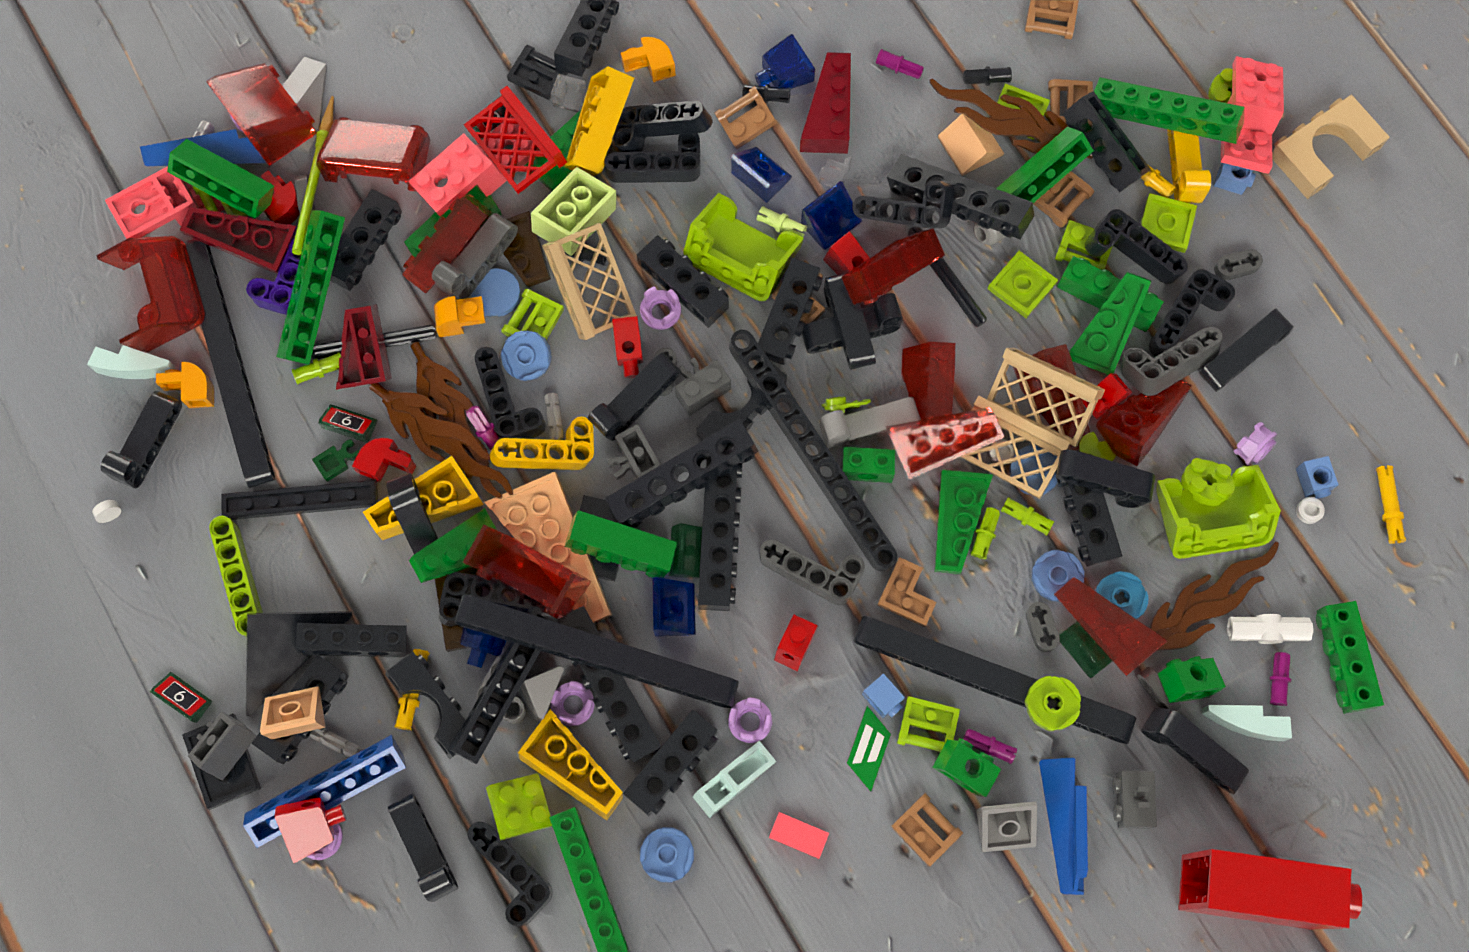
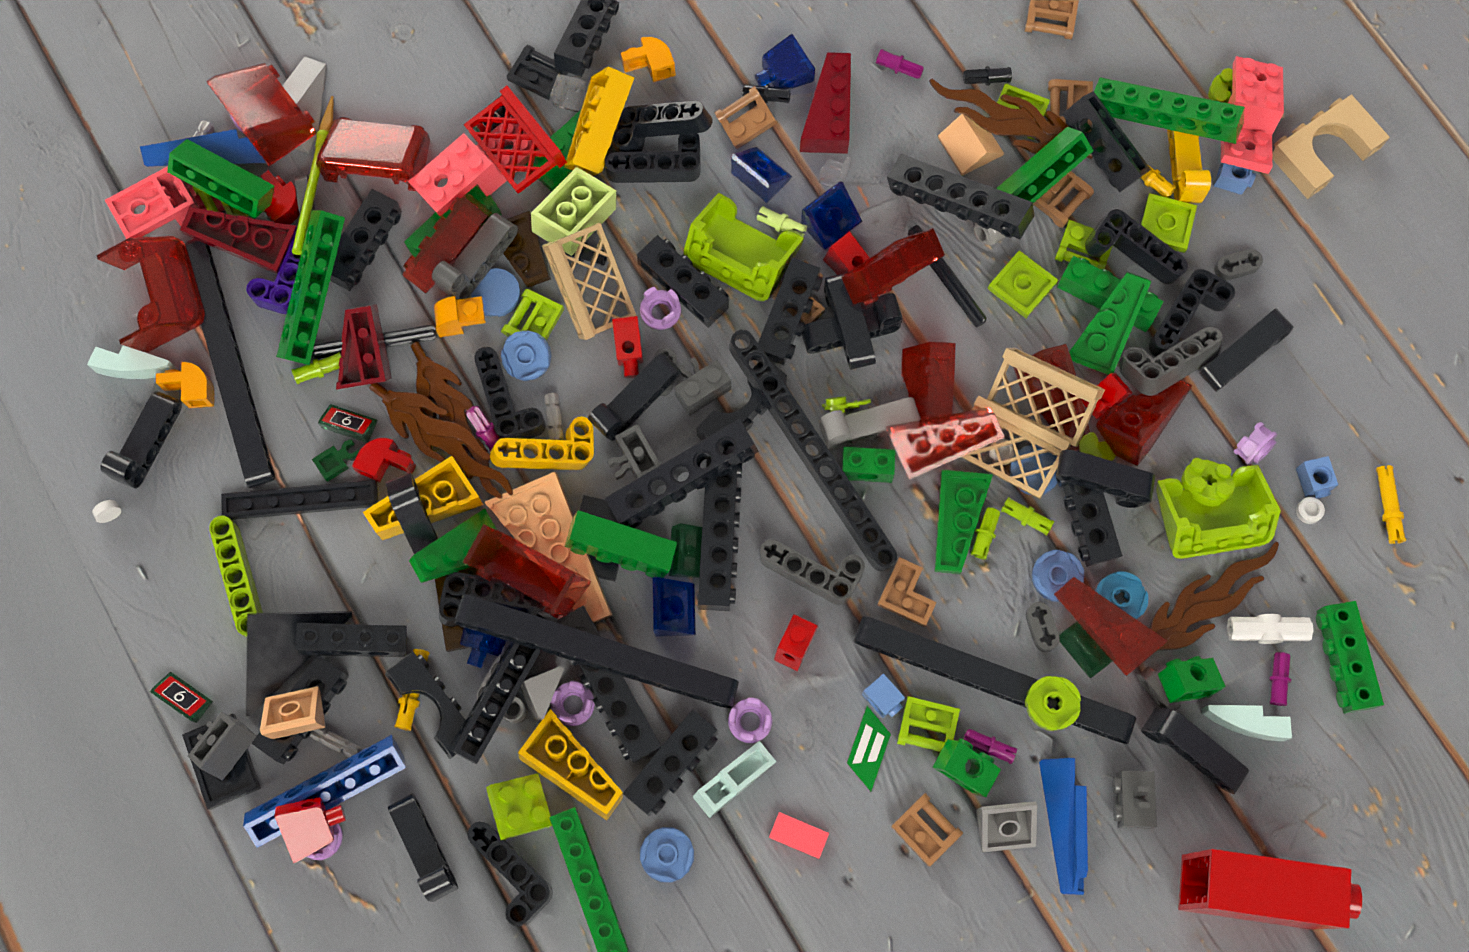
black beam [852,180,954,229] -> none

